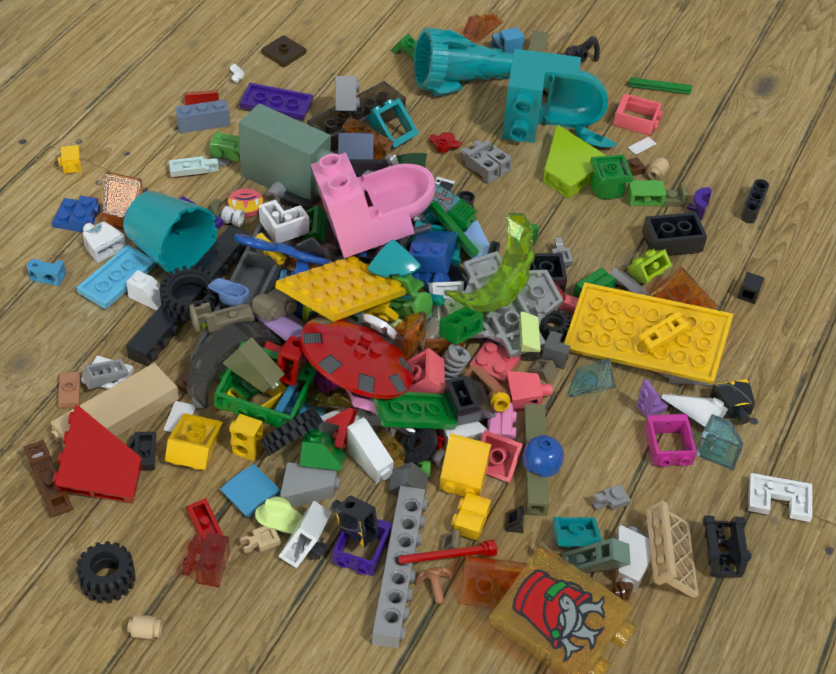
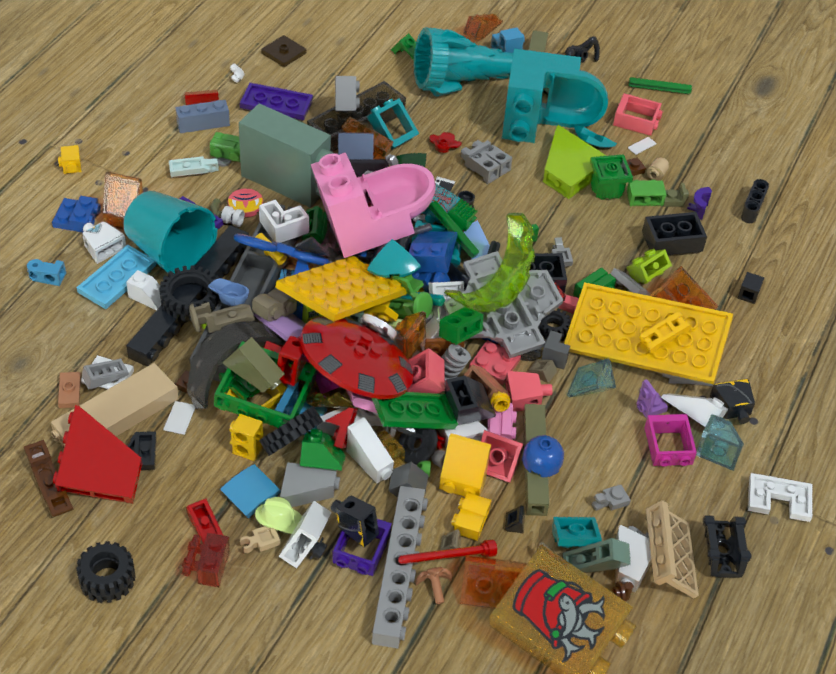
tan brick [128,614,163,640] -> none
yellow slope [165,413,223,470] -> none
piece [265,181,313,211] -> none
yellowish green slope [519,312,540,352] -> none

